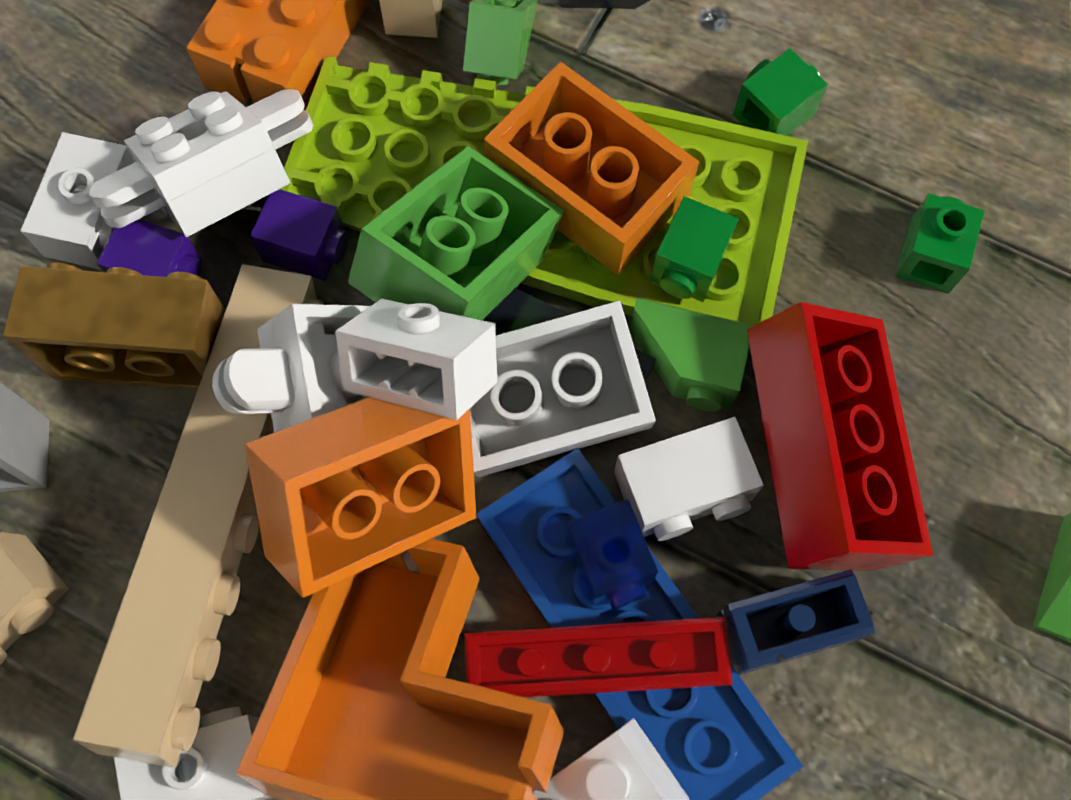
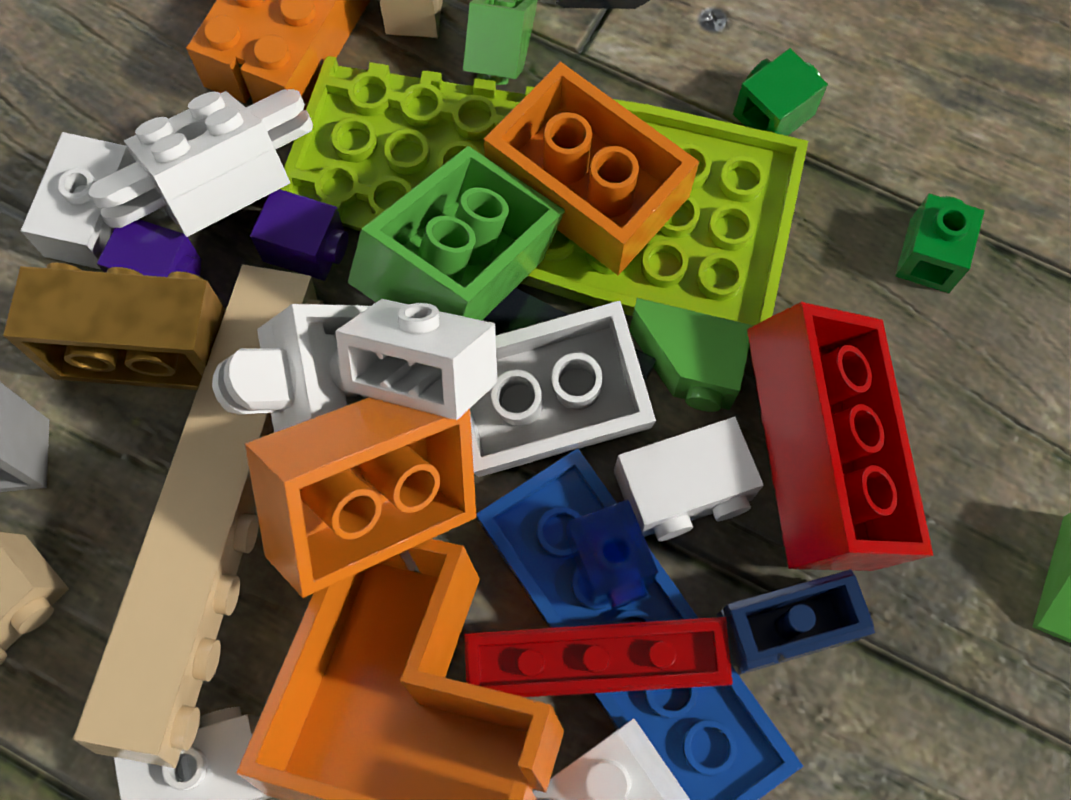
green brick [650,196,739,302] -> none

